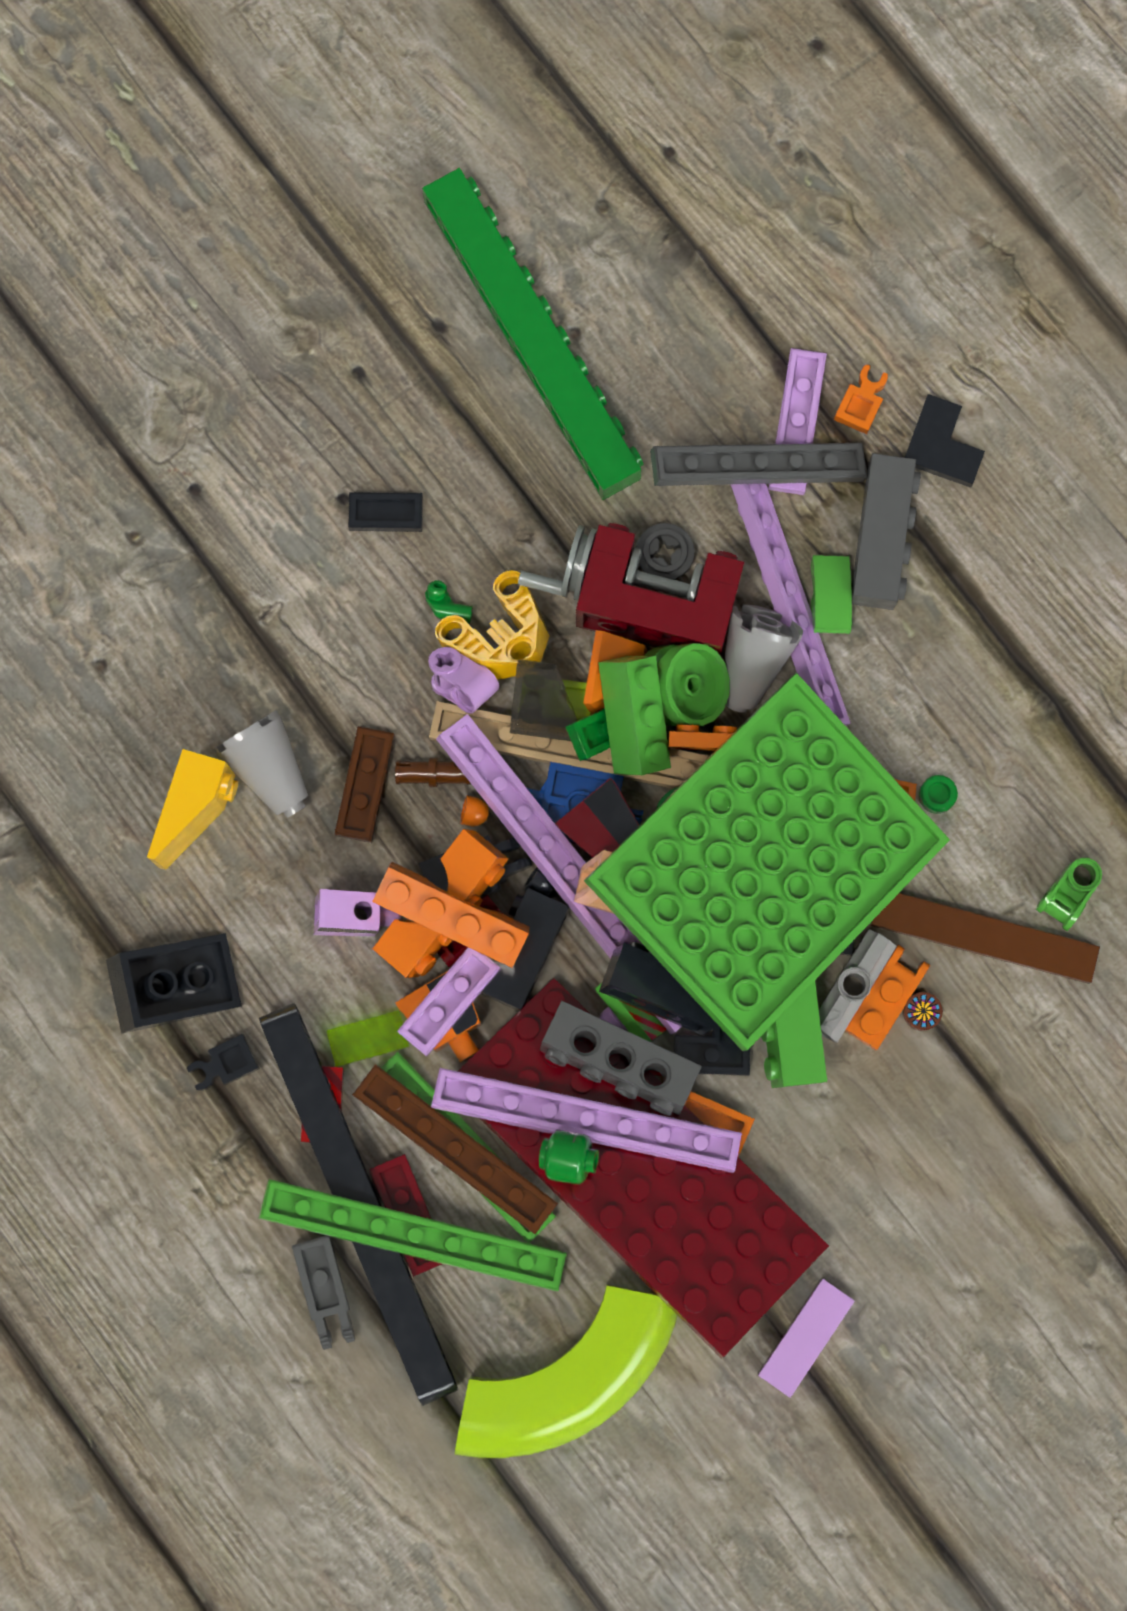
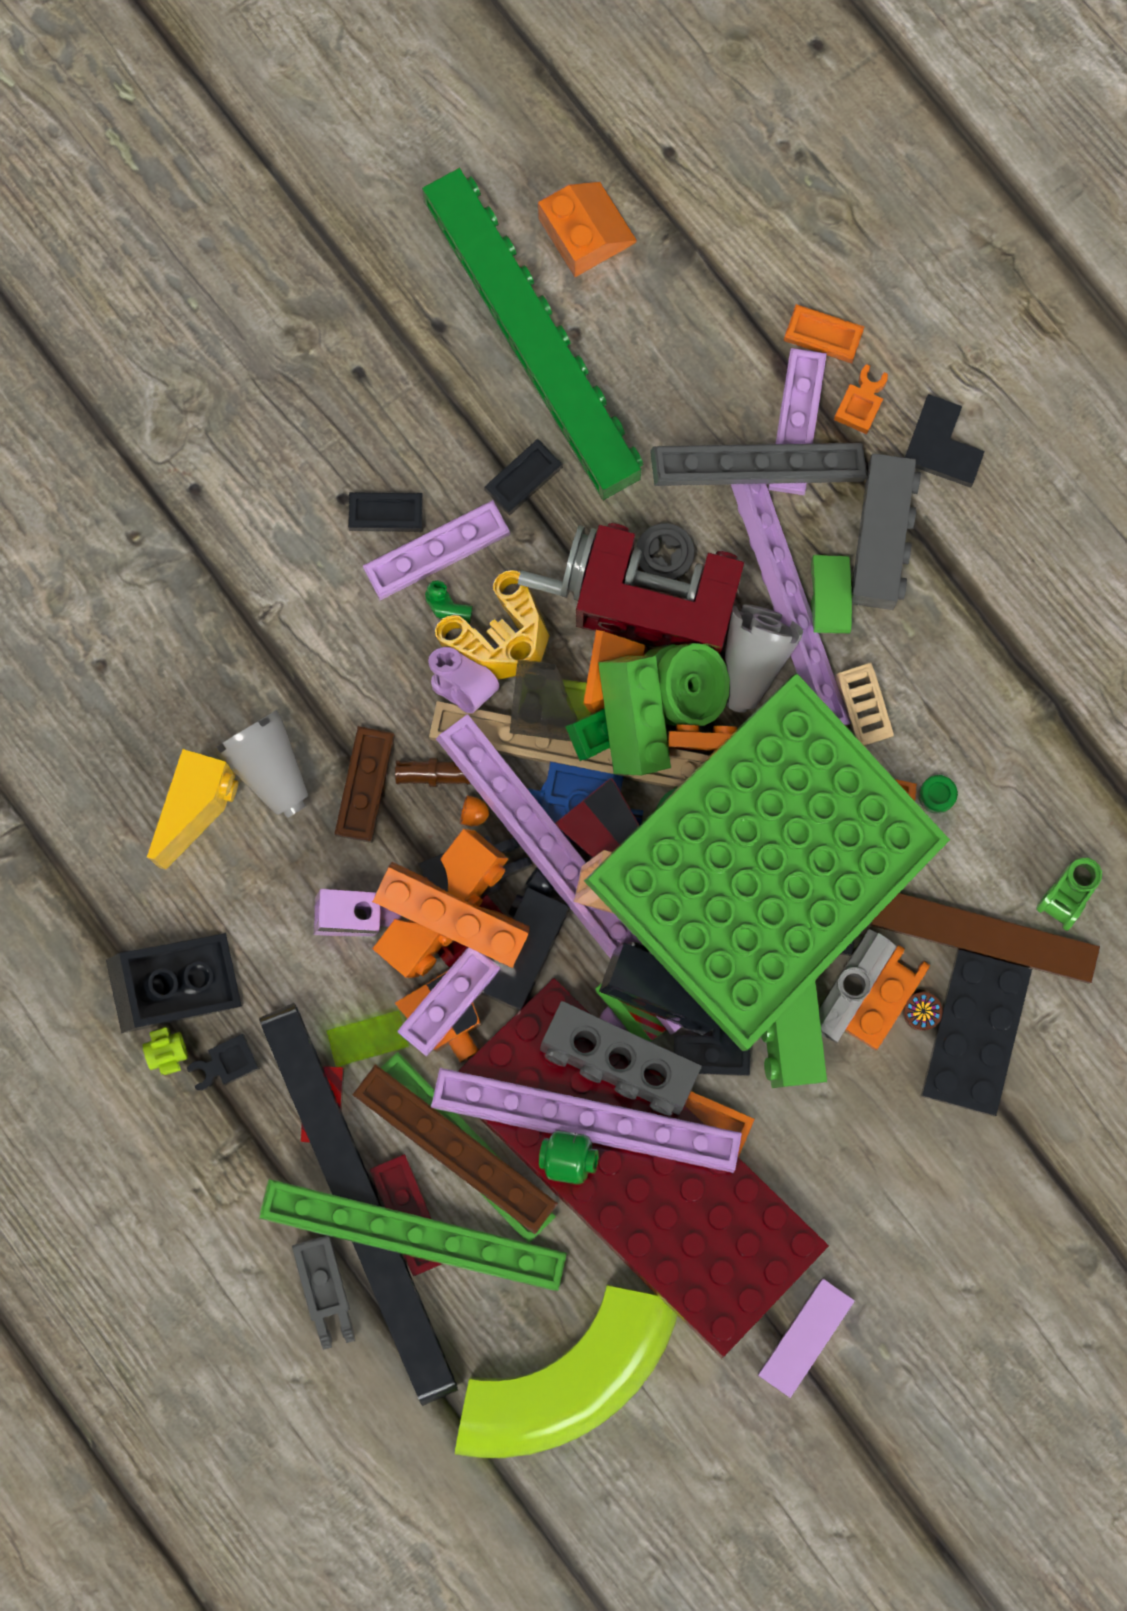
none -> lime gear [142,1027,188,1076]
none -> lavender tile [363,500,510,600]
none -> black tile [484,439,563,516]
none -> orange slope [538,182,637,277]
none -> orange tile [784,304,864,364]
none -> tan slope [835,663,894,746]
none -> black plate [920,950,1032,1117]

